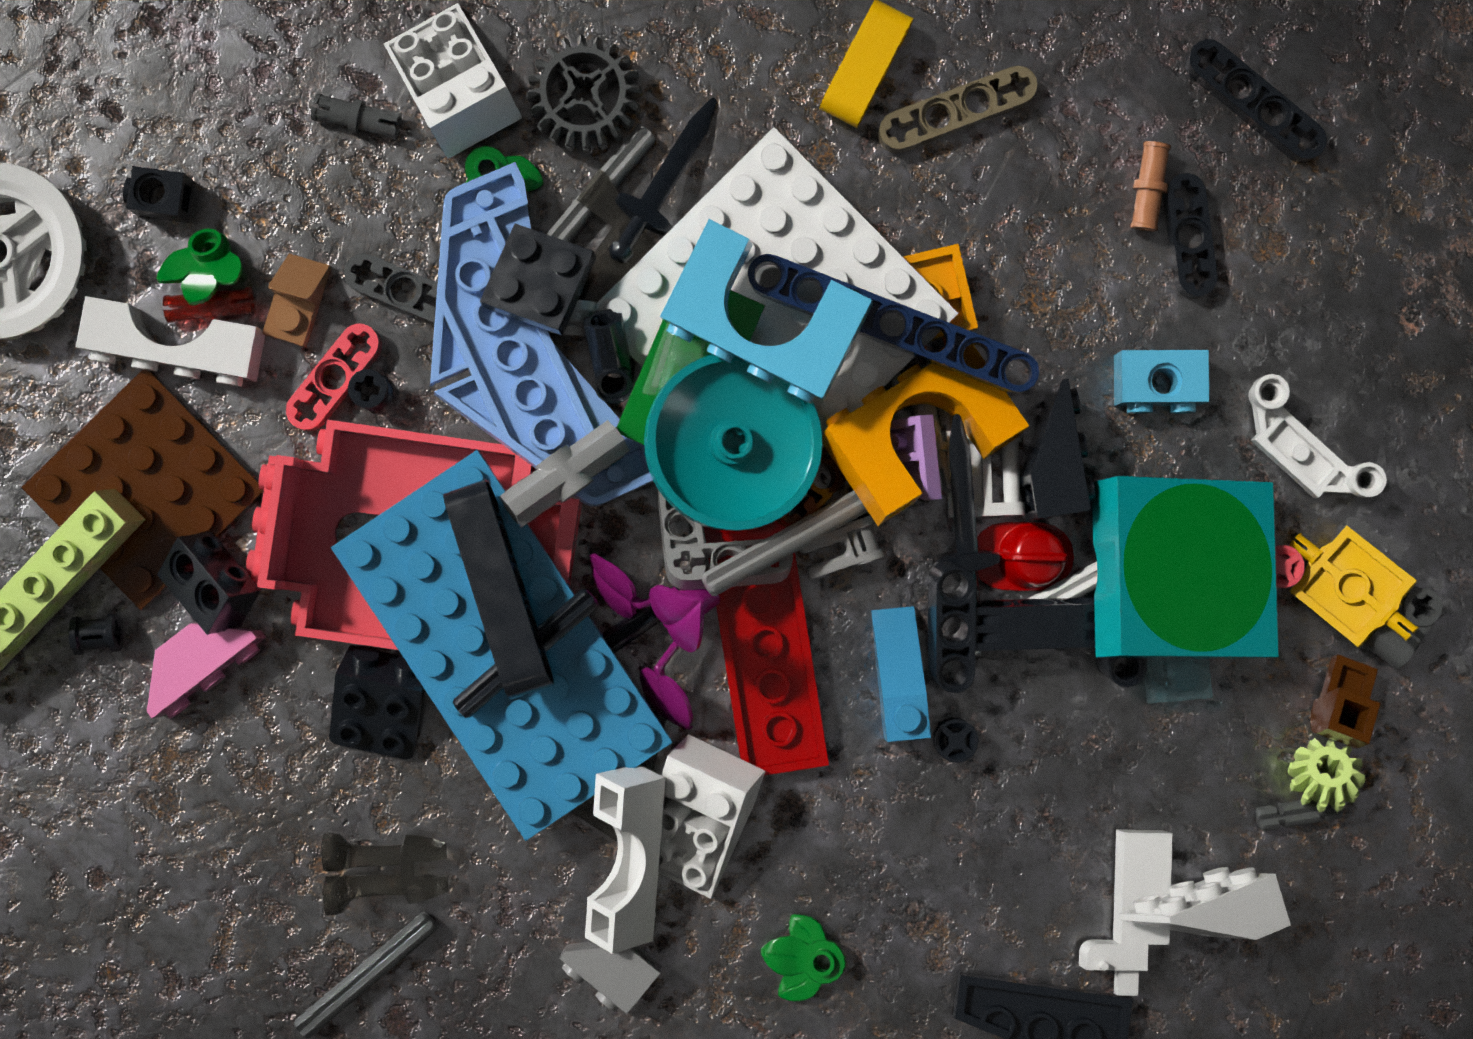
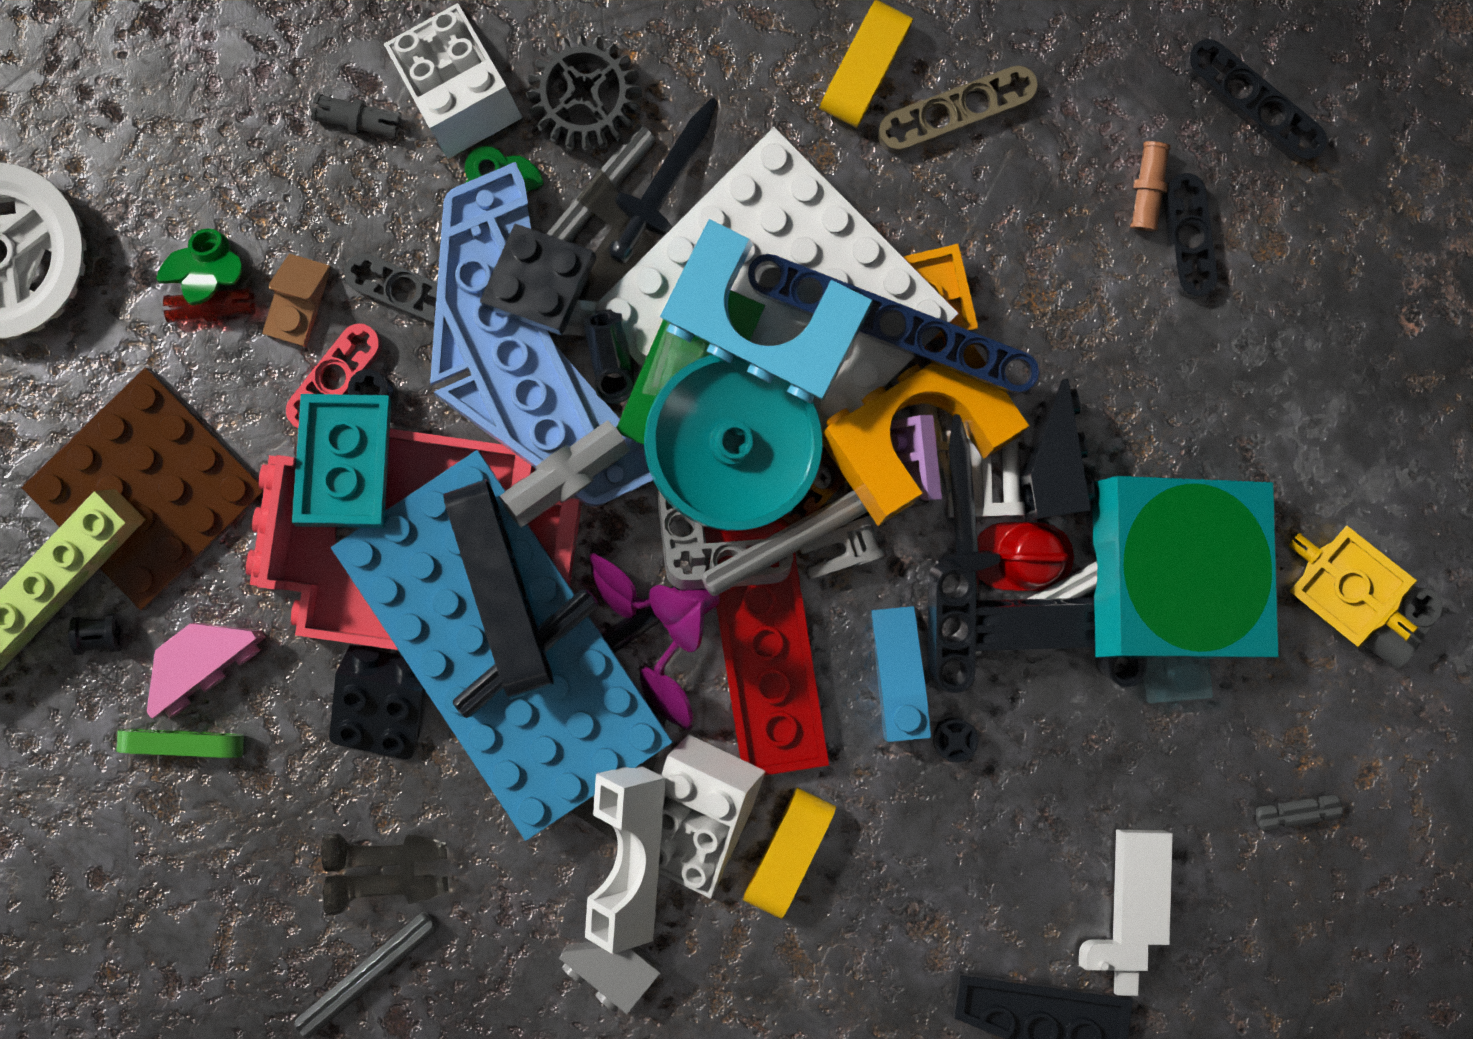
white arch [76,296,265,387] -> none
black brick [123,166,195,223] -> none
black brick [157,531,261,635] -> none
green plate [760,914,846,1001] -> none
medium azure brick [1114,350,1209,414] -> none
white slope [1119,867,1291,940] -> none
white plate [1248,374,1387,498] -> none
coral wheel [1275,545,1305,588] -> none
yellowish green gear [1287,738,1365,813] -> none
reddish brown brick [1310,654,1381,749] -> none
none -> bright green beam [116,729,244,758]
none -> teal plate [292,394,392,528]
none -> yellow beam [742,787,836,919]

